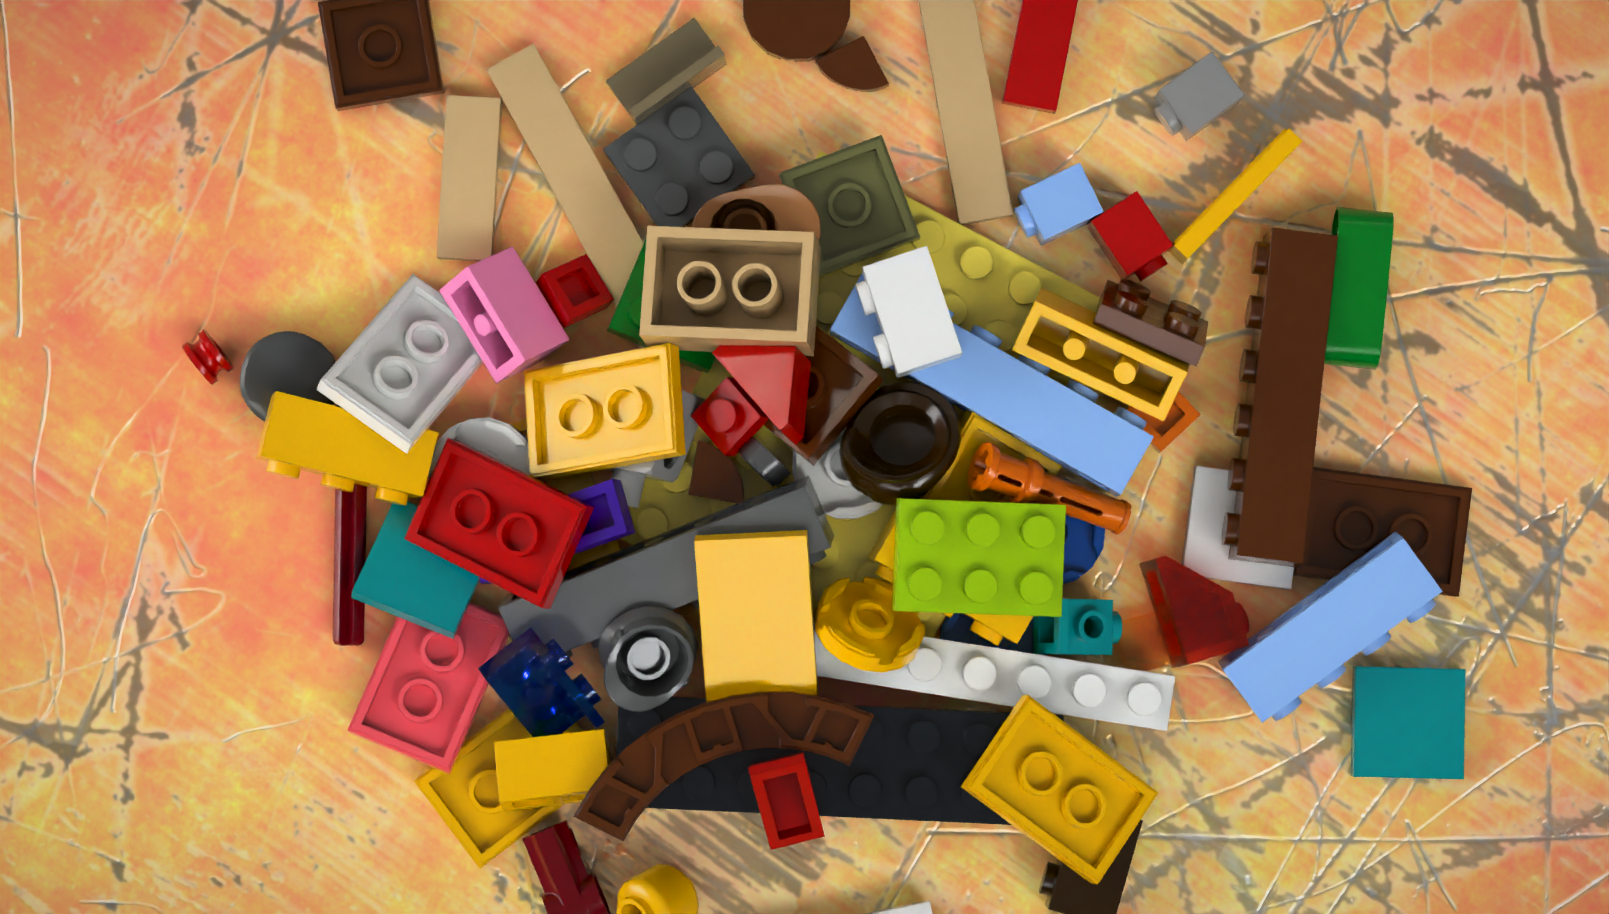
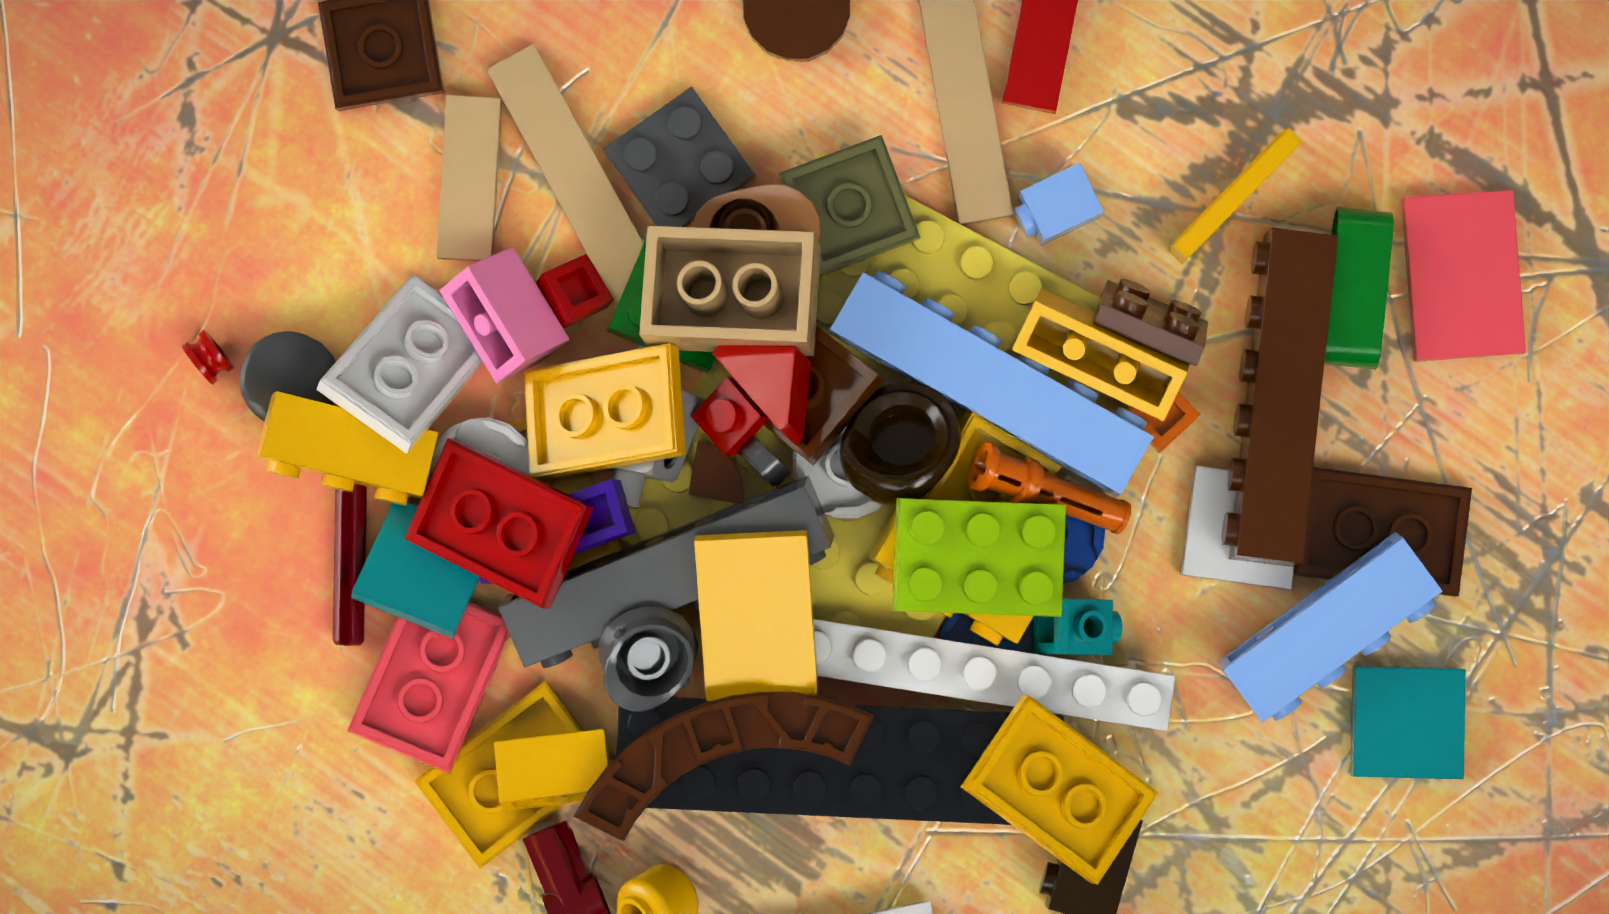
clear blue bracket [478,627,605,737] -> none
dark tan panel [606,18,726,125] -> none
red slope [748,751,825,850] -> none
yellow tile [814,577,926,673] -> none
reddish brown tile [816,36,889,92] -> none
white brick [855,246,962,378] -> none
red brick [1087,191,1173,282] -> none
clear orange tile [1116,609,1180,671] -> none
clear red slope [1139,555,1249,668] -> none
light grey brick [1154,52,1245,142] -> none
none -> coral tile [1401,190,1526,362]

